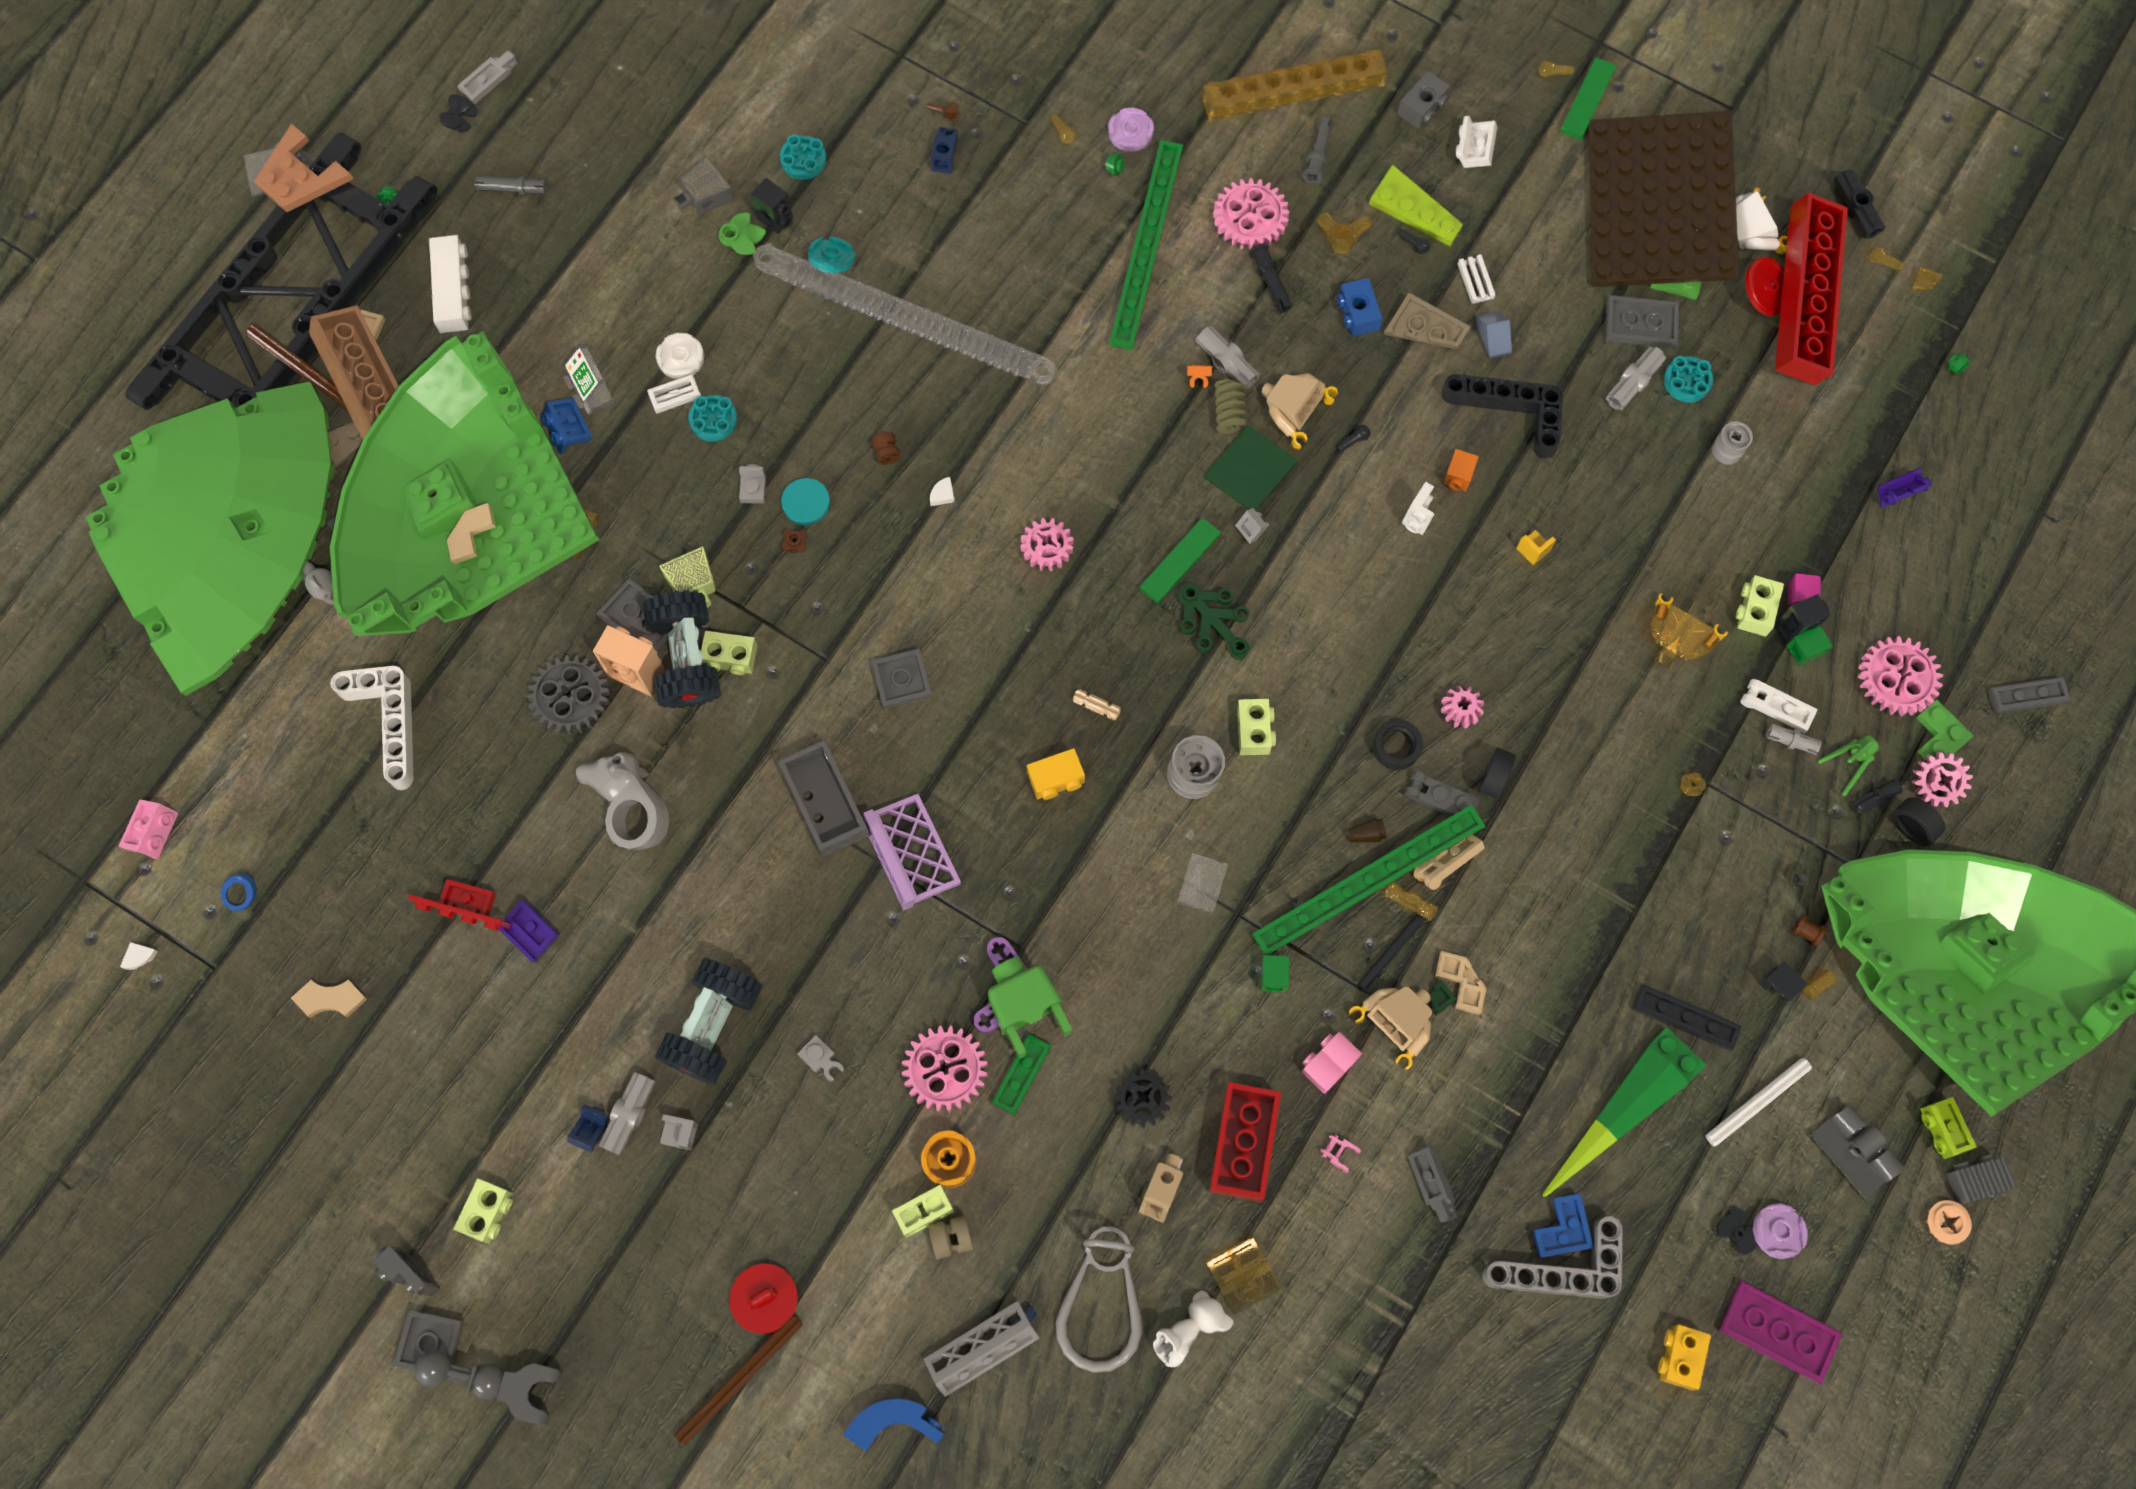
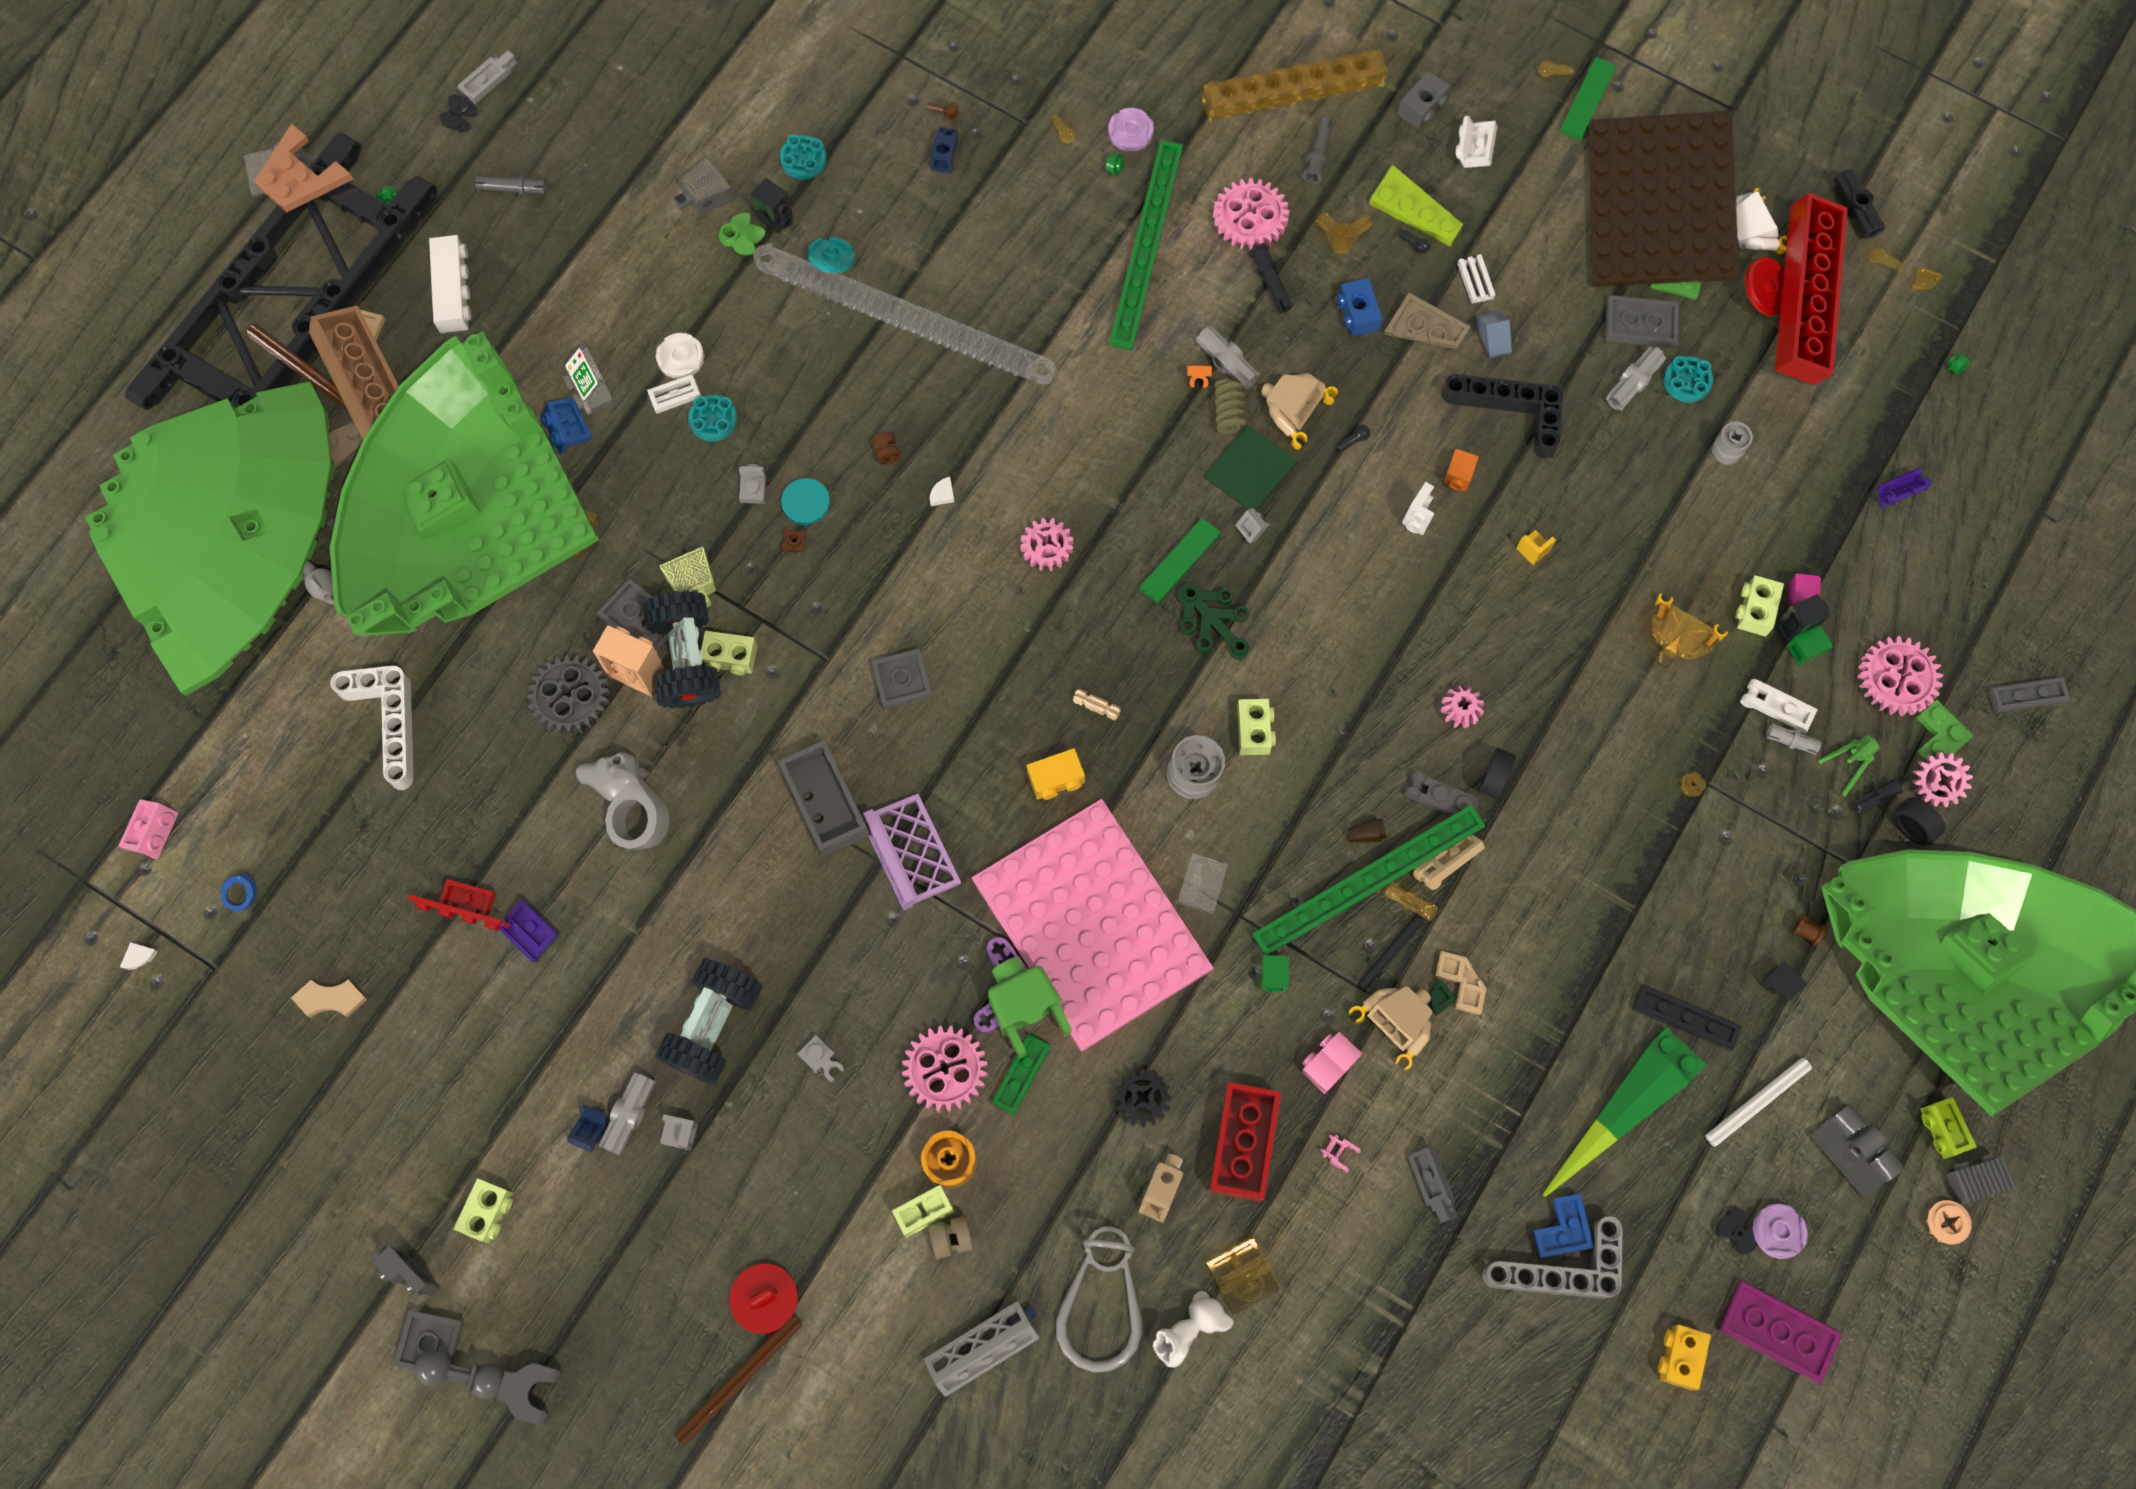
tan tile [447,503,496,564] -> none
blue arch [843,1399,945,1451] -> none
black tyre [1373,719,1423,770] -> none
clear yellow pin [1802,969,1837,999] -> none
none -> bright pink plate [972,799,1213,1053]

